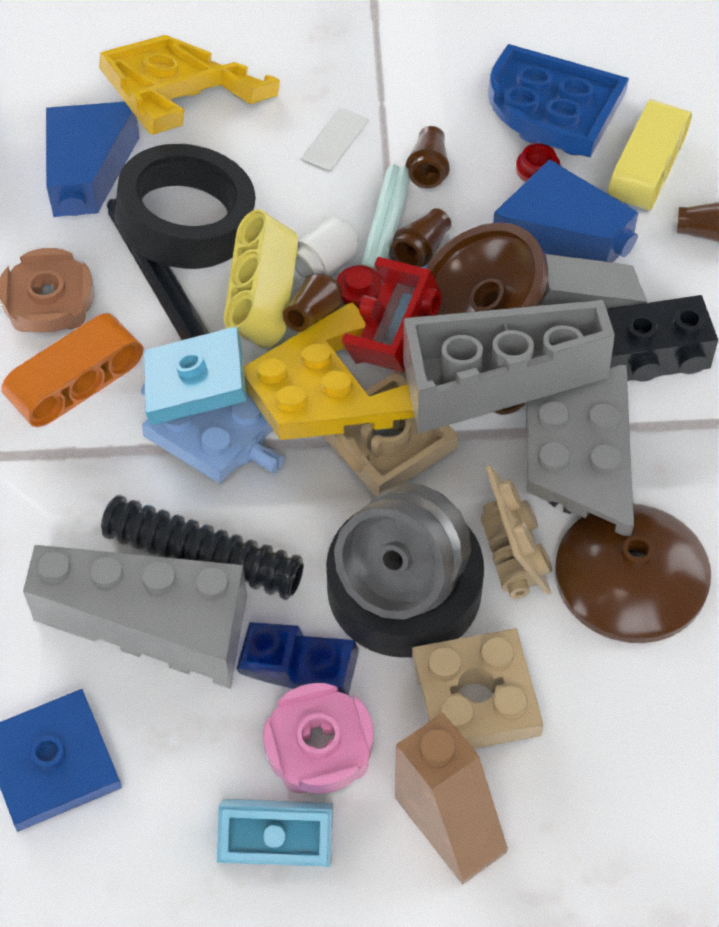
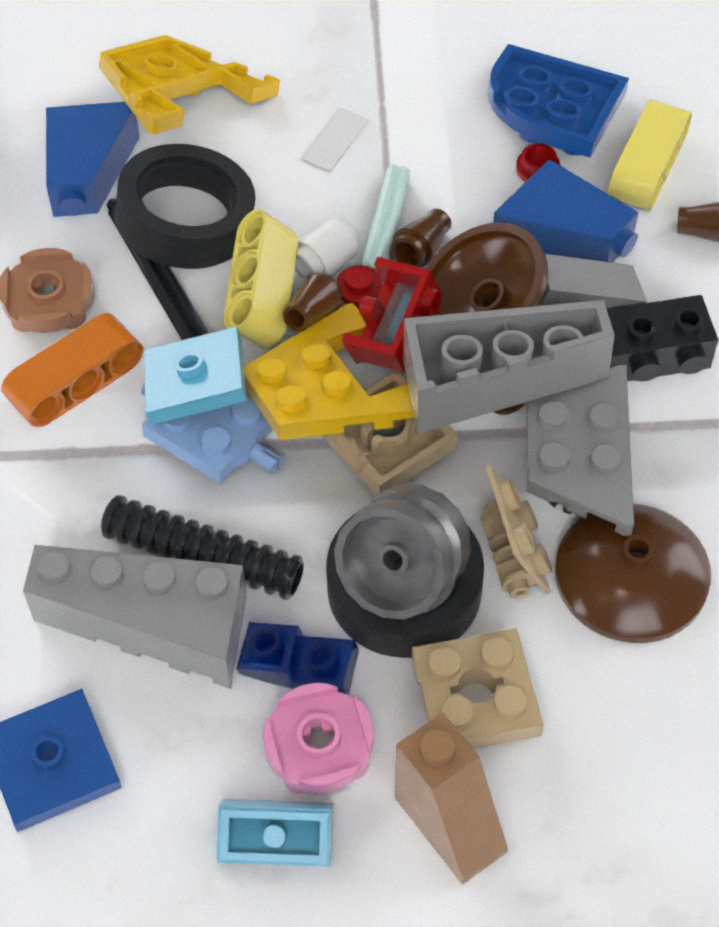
reddish brown cone [405,126,450,189] -> none

